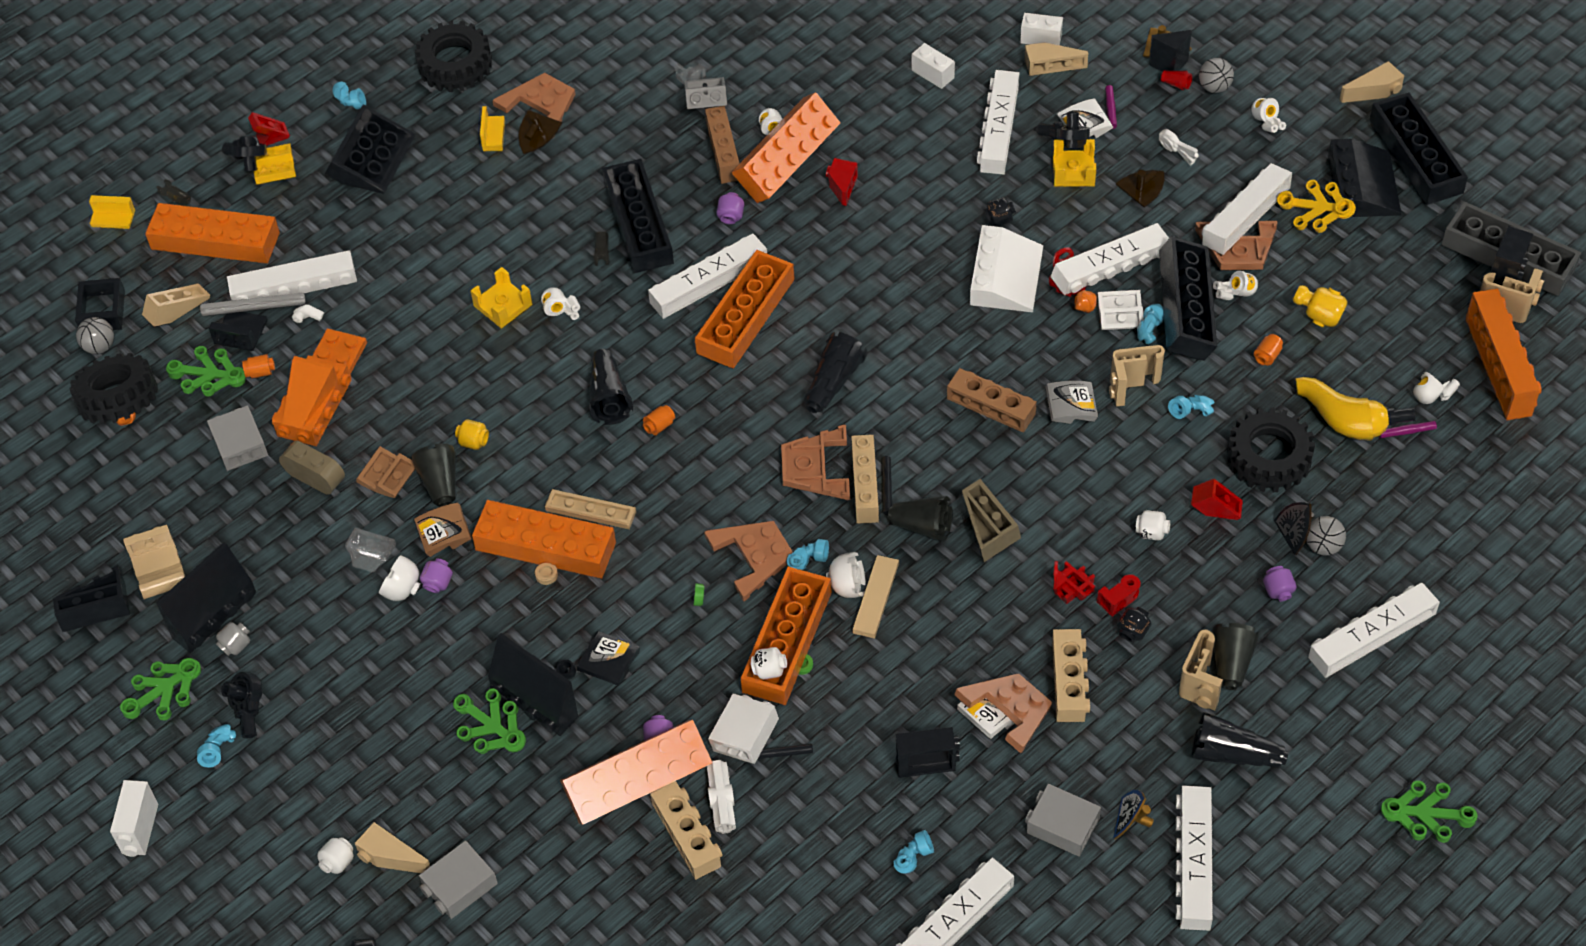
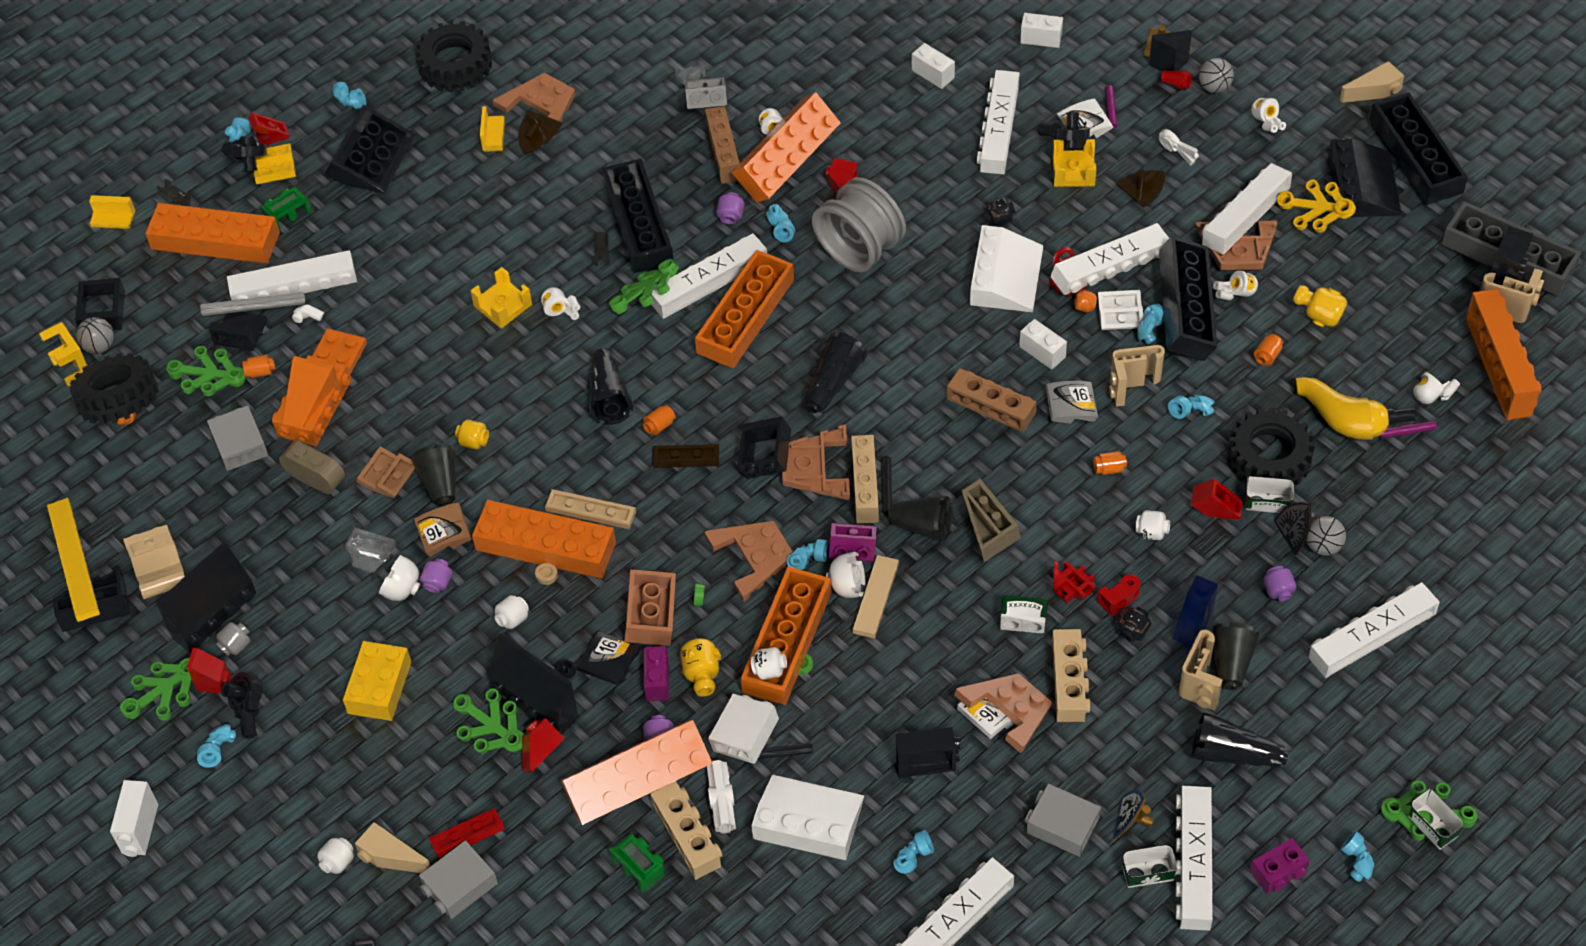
tan slope [142,284,210,327] -> none
tan slope [1025,42,1088,76] -> none
none -> yellow panel [39,322,87,386]
none -> yellow tile [47,498,100,622]
none -> red slope [187,648,231,694]
none -> medium azure arm [225,118,252,143]
none -> green window [261,187,311,231]
none -> yellow brick [343,641,411,721]
none -> red plate [429,808,505,860]
none -> white head [494,595,529,629]
none -> red slope [522,718,564,773]
none -> bright green plant [609,259,679,314]
none -> green window [609,834,665,893]
none -> nougat brick [624,569,676,646]
none -> magenta brick [644,646,669,701]
none -> dark brown tile [653,444,719,468]
none -> yellow piece [680,638,721,697]
none -> black window [737,416,791,479]
none -> white slope [752,775,864,860]
none -> medium azure arm [766,204,795,242]
none -> light grey wheel [812,177,906,272]
none -> magenta brick [829,523,876,562]
none -> white piece [1000,595,1048,633]
none -> white brick [1020,319,1067,370]
none -> orange brick [1093,451,1127,476]
none -> white piece [1122,845,1178,888]
none -> clear blue slope [1173,575,1218,647]
none -> white piece [1246,476,1294,513]
none -> magenta brick [1250,838,1310,894]
none -> medium azure arm [1340,831,1374,882]
none -> white piece [1408,789,1463,850]

